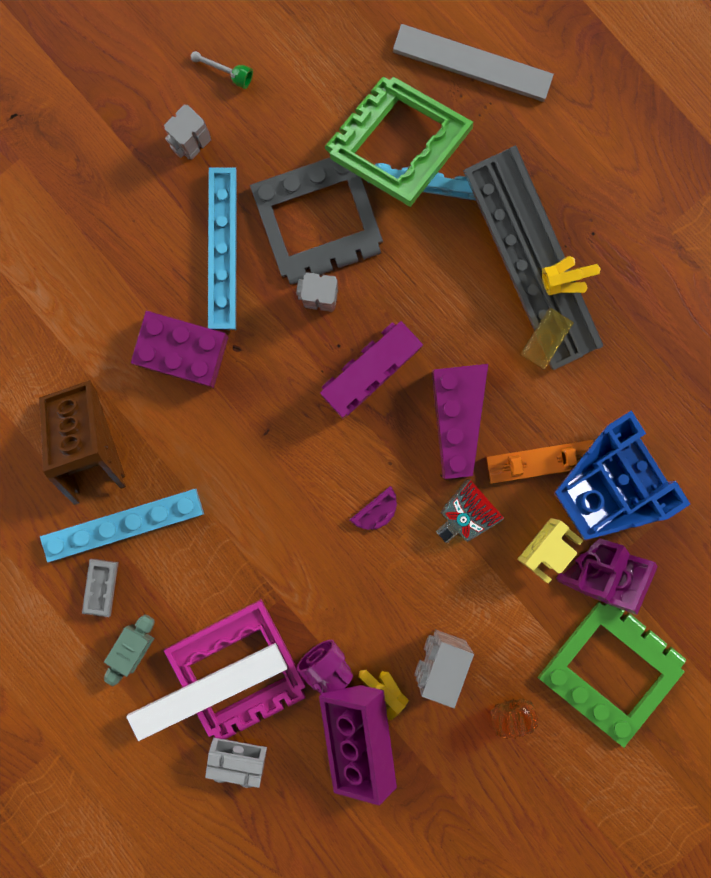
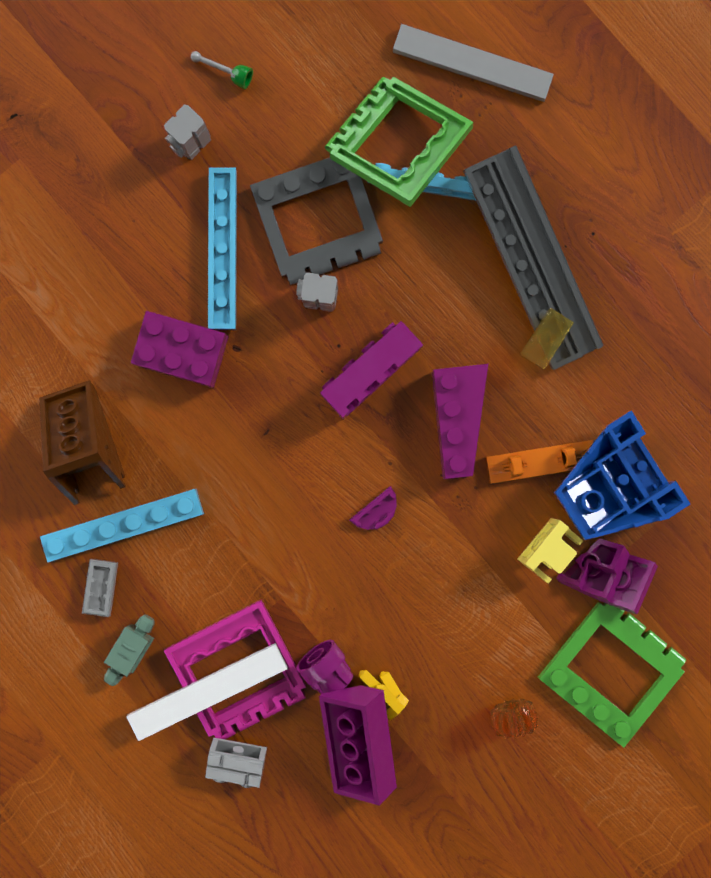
light grey brick [415,629,474,709] -> none
torso [436,479,504,544] -> none
yellow rock [542,256,601,295] -> none

